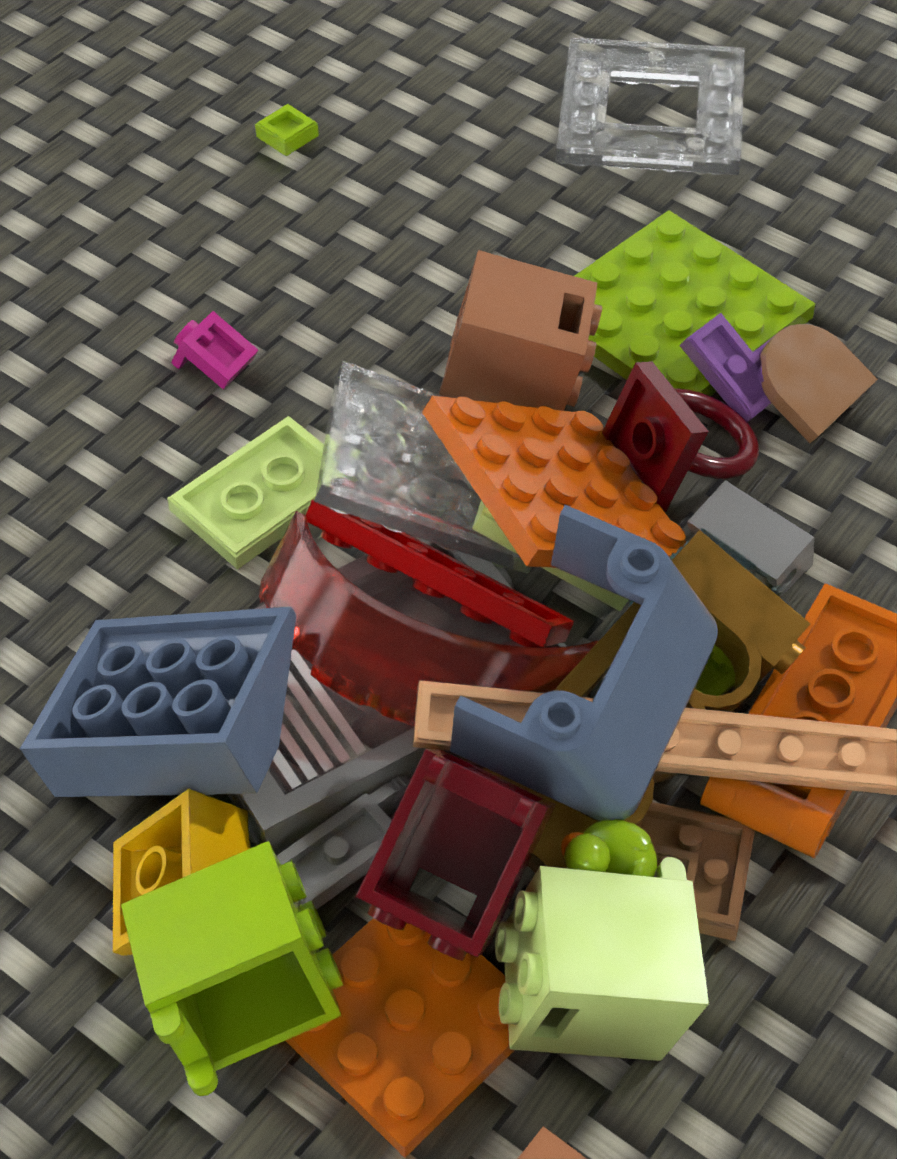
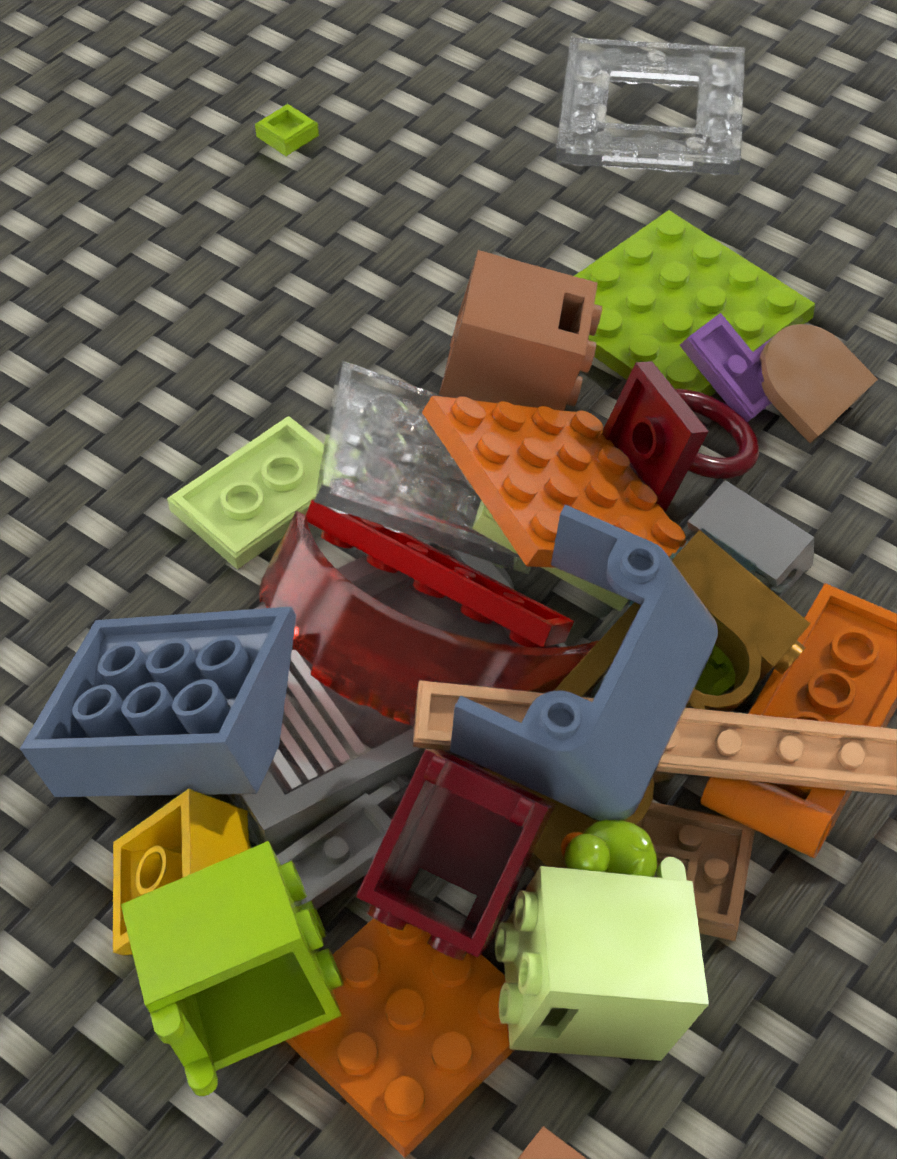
dark pink bracket [171,311,259,390] -> none

